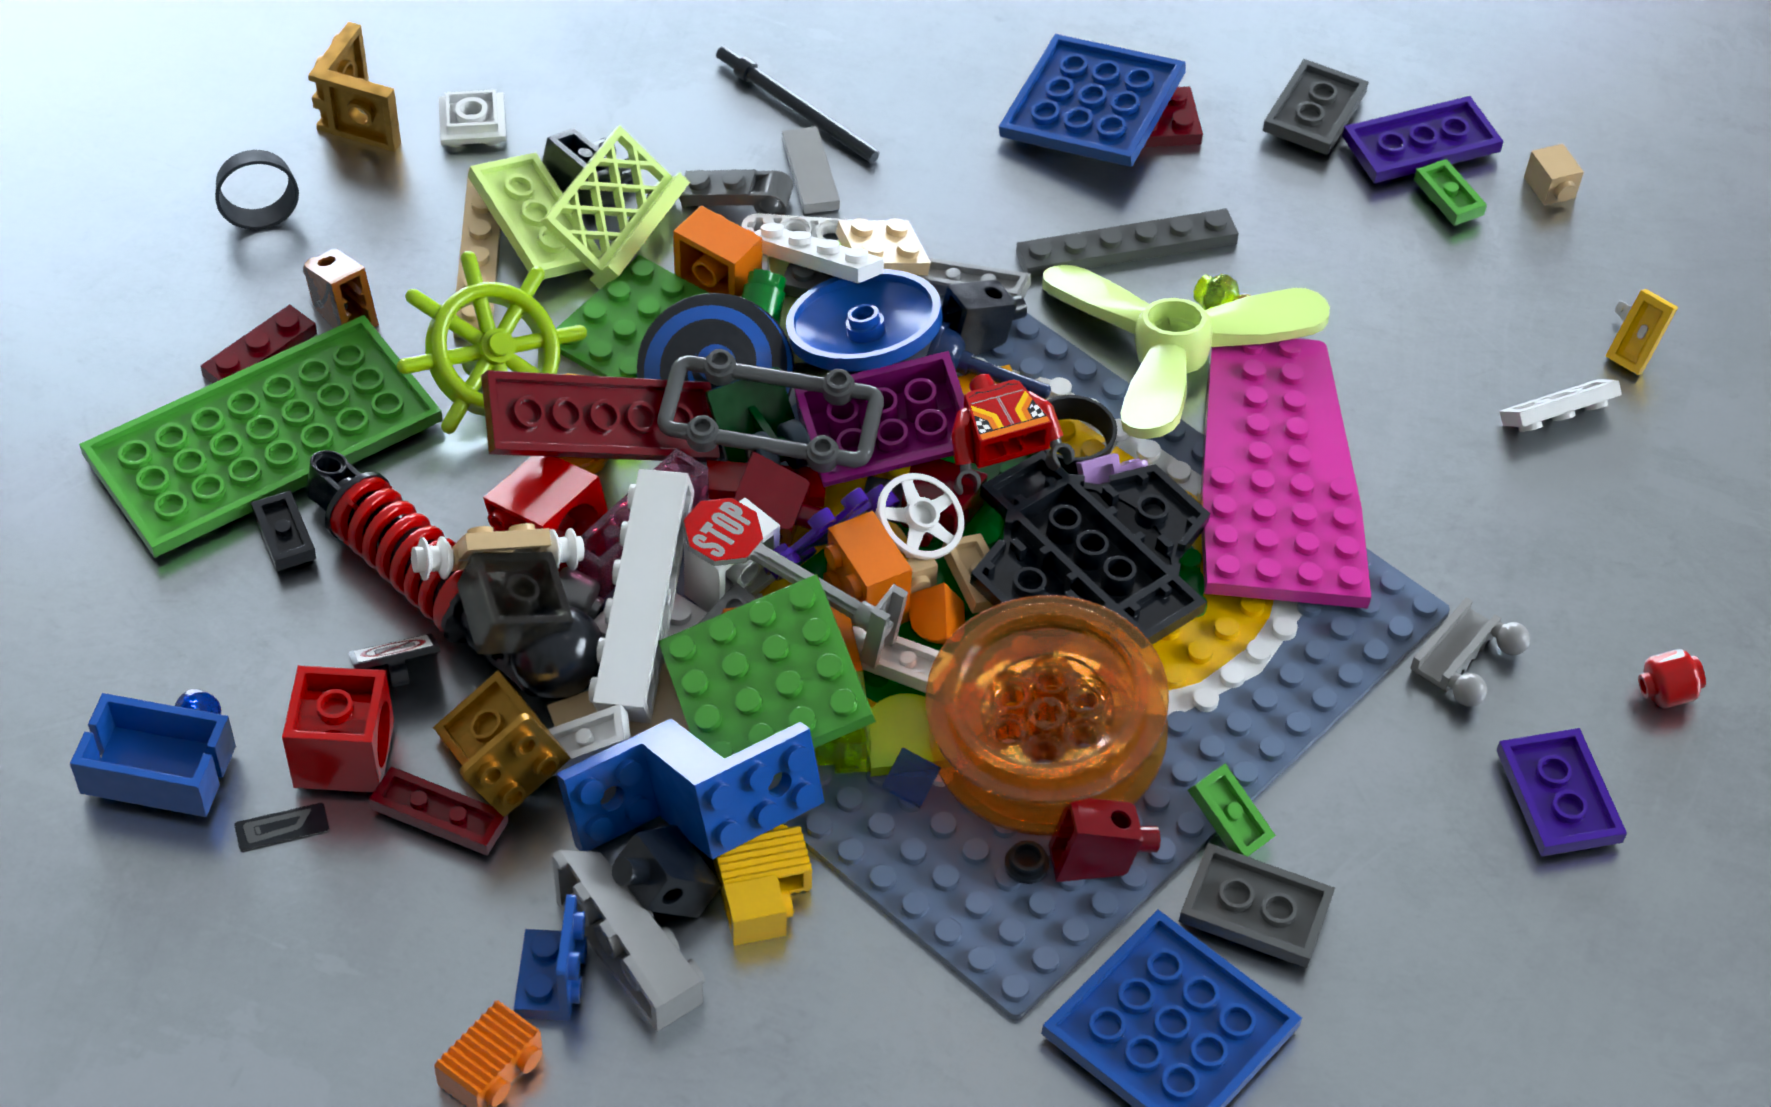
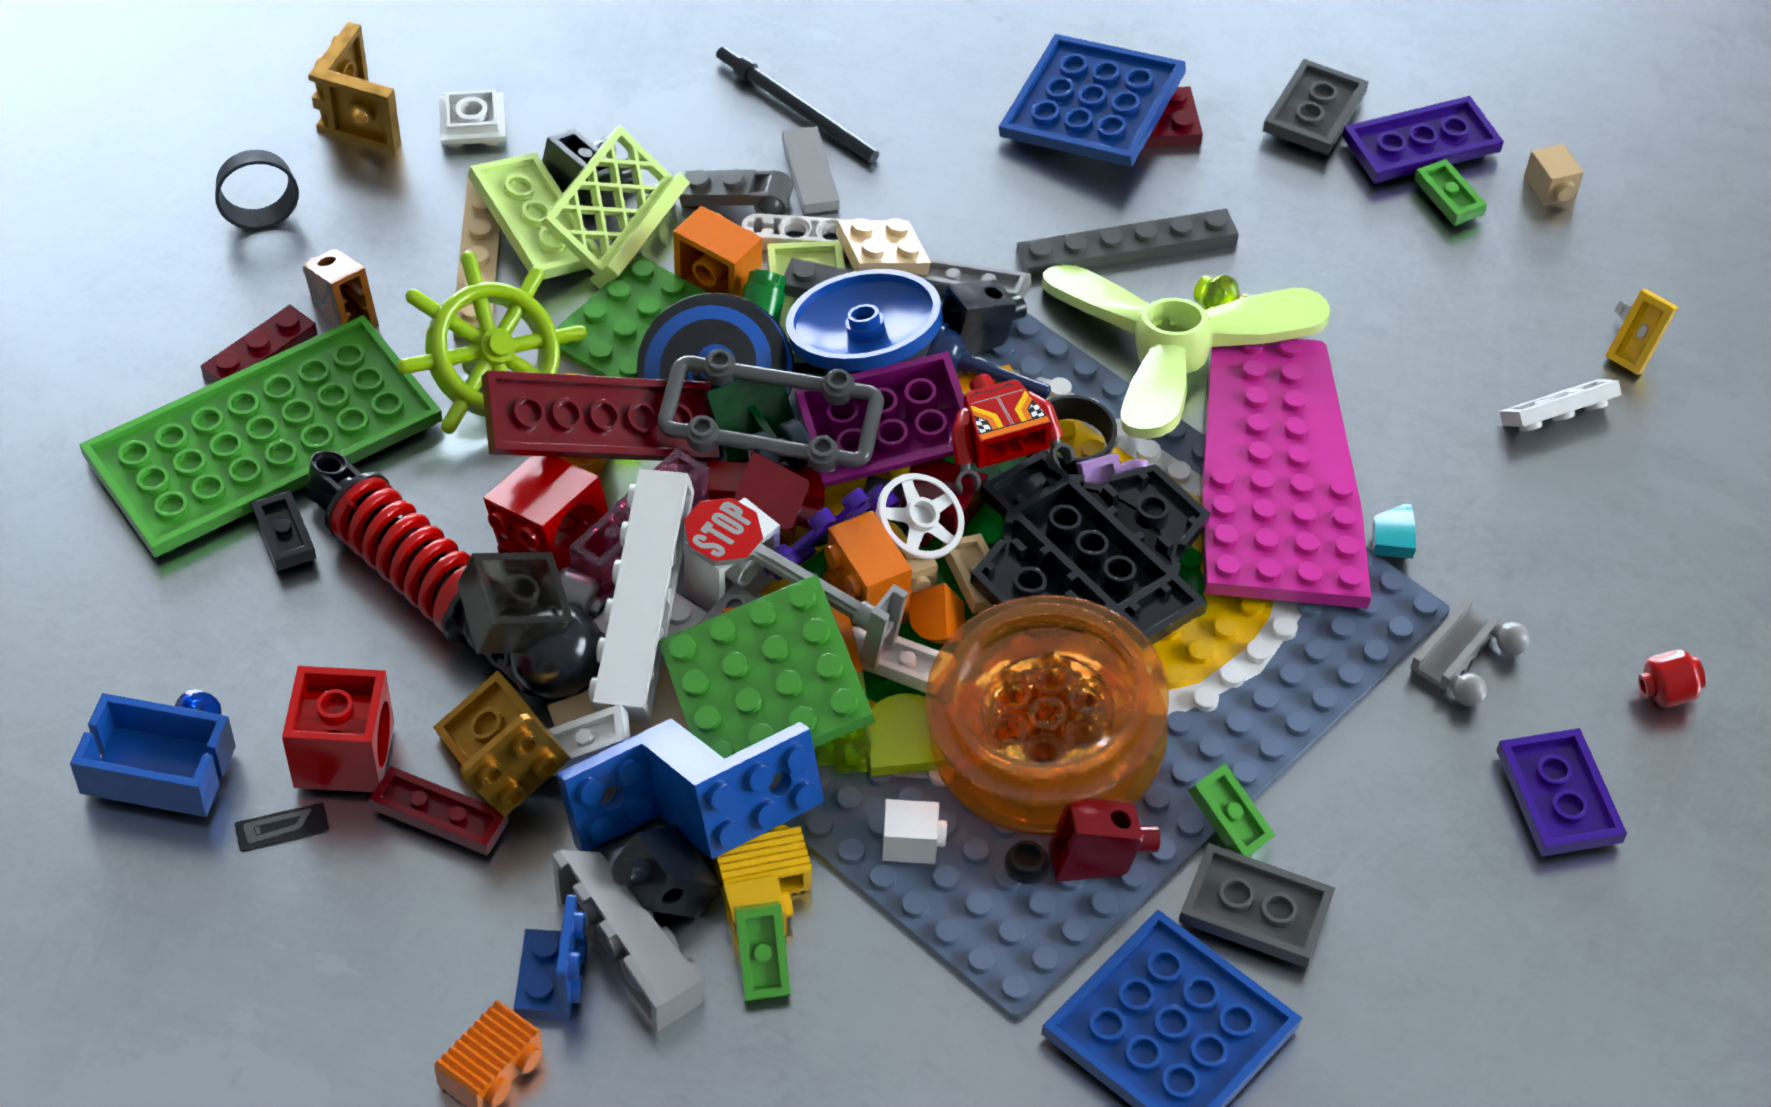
piece [349,633,441,687] -> none
plate [411,523,584,581] -> none
white plate [754,223,884,283] -> none
clear blue tile [881,747,941,808] -> none
none -> bright green plate [734,901,791,1001]
none -> white brick [882,799,947,864]
none -> teal slope [1372,504,1416,559]

